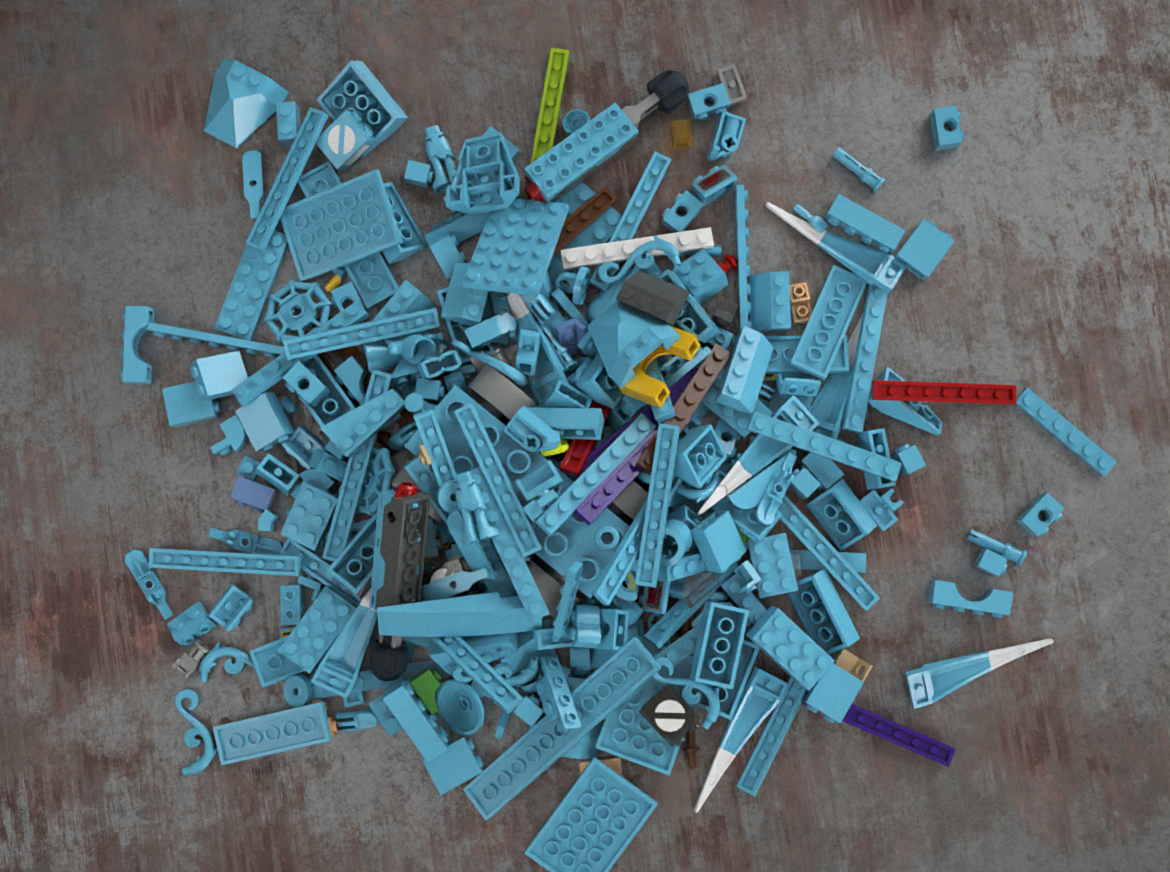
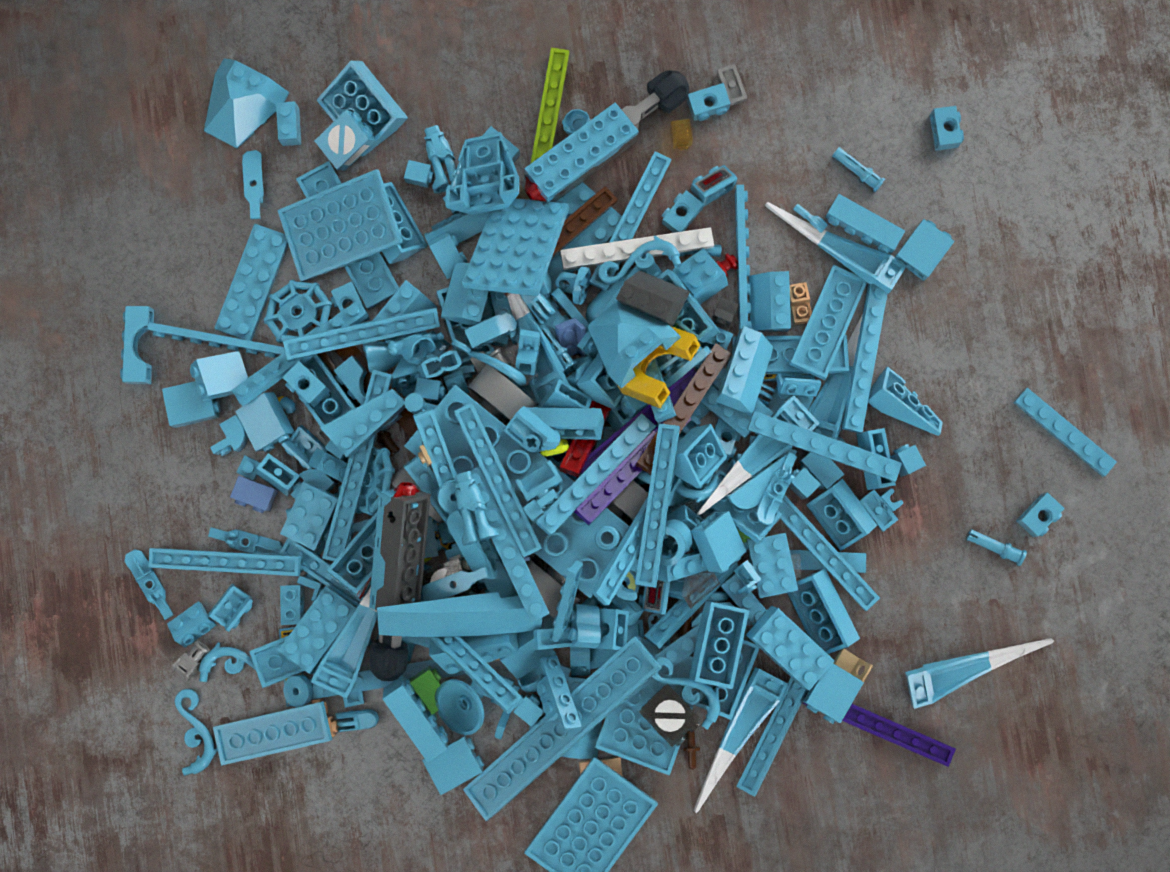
medium azure plate [245,107,329,252] -> none
medium azure piece [258,509,281,532] -> none
yellow arm [324,267,346,293] -> none
medium azure brick [368,694,403,737] -> none
medium azure arm [388,422,418,451] -> none
medium azure plant [452,656,539,688] -> none
medium azure piece [706,111,746,162] -> none
red plate [871,380,1016,405] -> none
medium azure arch [928,580,1013,618] -> none
medium azure brick [973,549,1008,577] -> none

